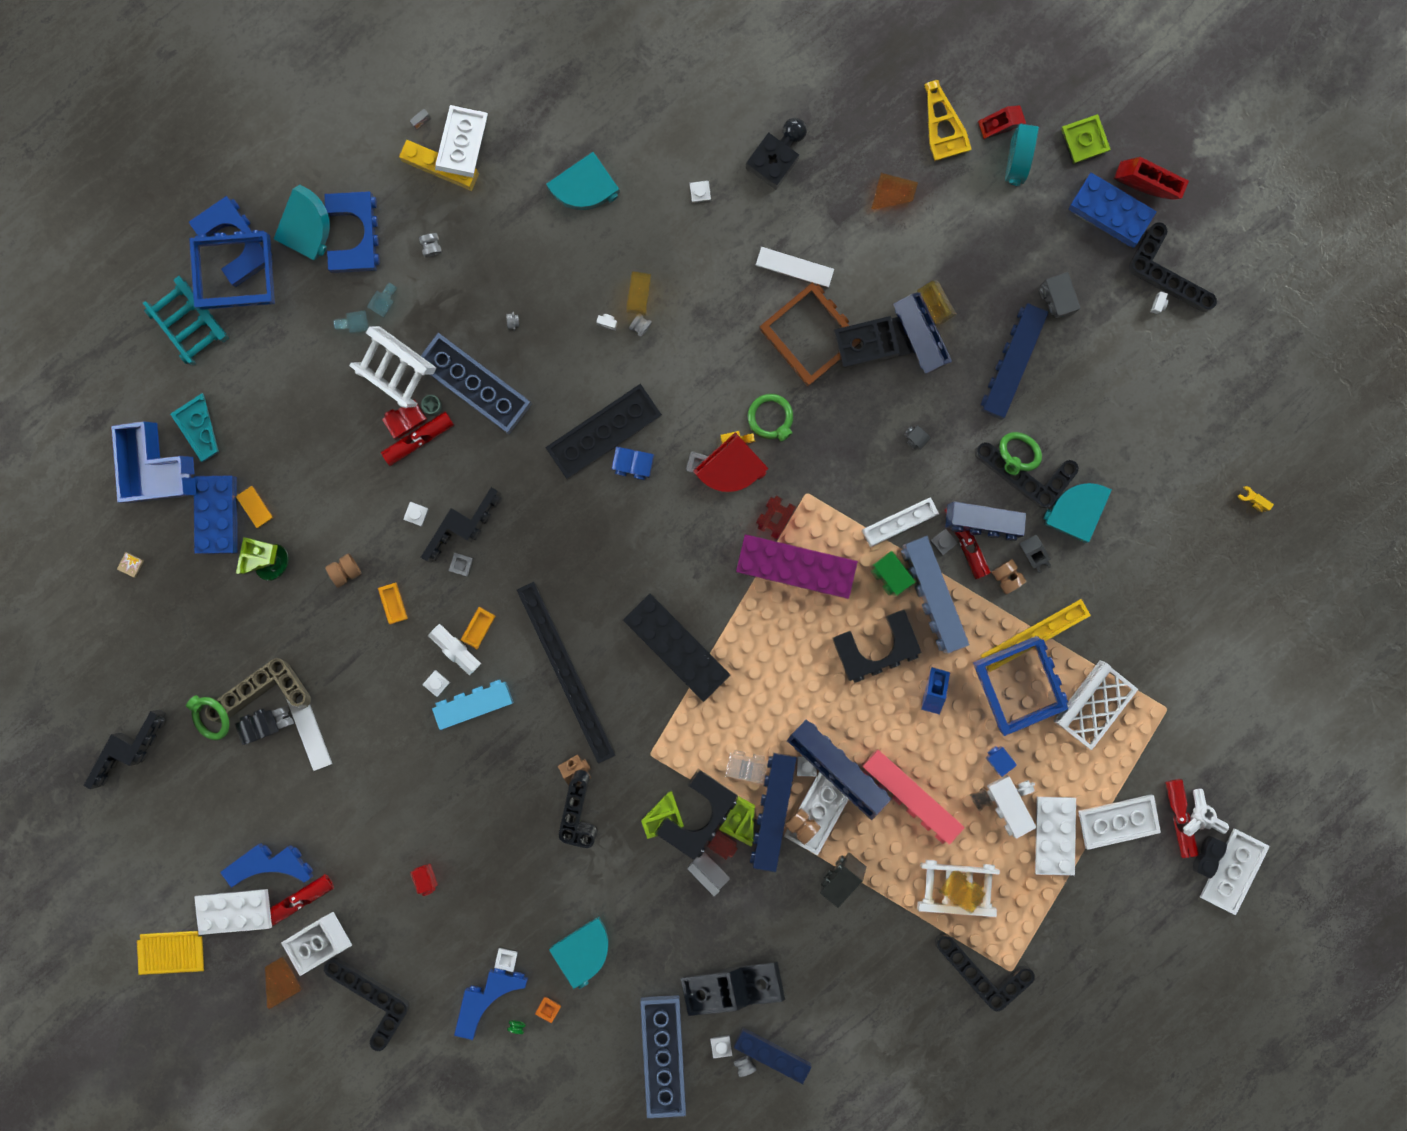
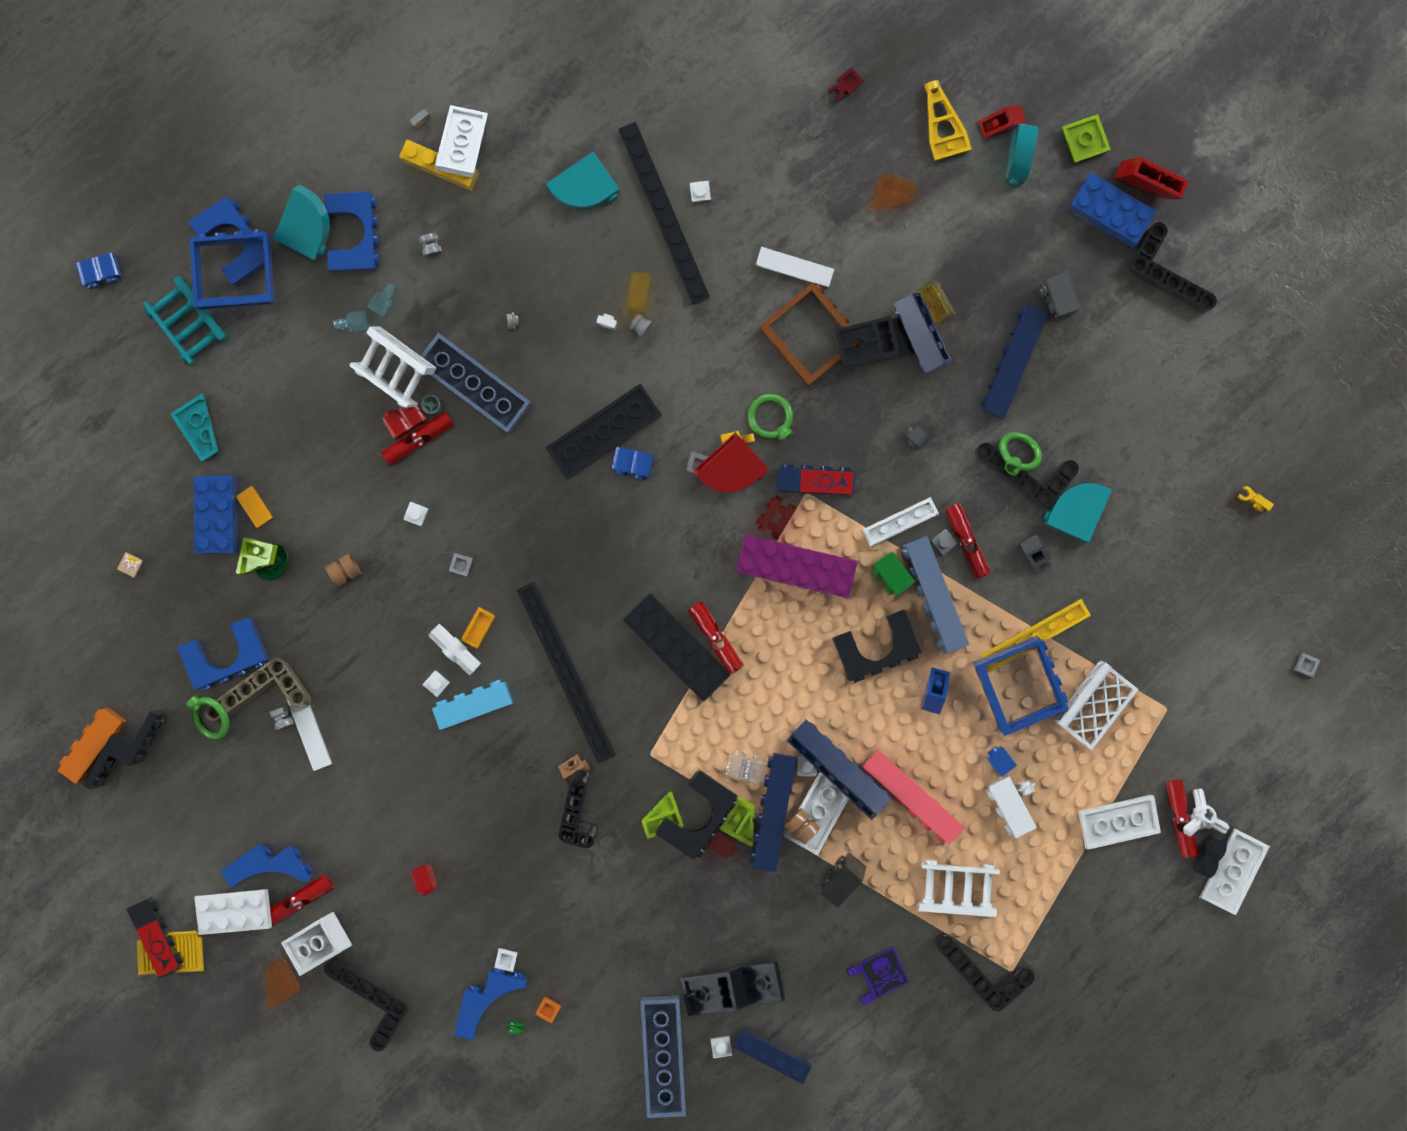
blue piece [111,422,196,503] -> none
black brick [235,708,279,745] -> none
light orange tile [378,582,408,625] -> none
black bracket [420,487,502,563] -> none
teal brick [549,916,609,989] -> none
light grey panel [687,852,730,896] -> none
light grey wheel [733,1055,757,1077] -> none
black brick [746,118,807,190] -> none
clear yellow brick [938,871,986,914] -> none
brick [945,501,1026,541] -> none
clear smoke wheel [970,787,993,811] -> none
medium nougat wheel [992,559,1027,595] -> none
white plate [1035,797,1076,875] -> none
white plate [1150,291,1168,314] -> none
none -> orange brick [57,708,127,784]
none -> blue brick [75,253,122,289]
none -> brick [126,897,184,979]
none -> blue arch [177,617,269,692]
none -> black plate [618,122,710,305]
none -> red piece [688,602,744,675]
none -> brick [777,464,855,496]
none -> dark red plate [828,67,864,102]
none -> flag [846,947,909,1005]
none -> light grey tile [1294,653,1321,678]

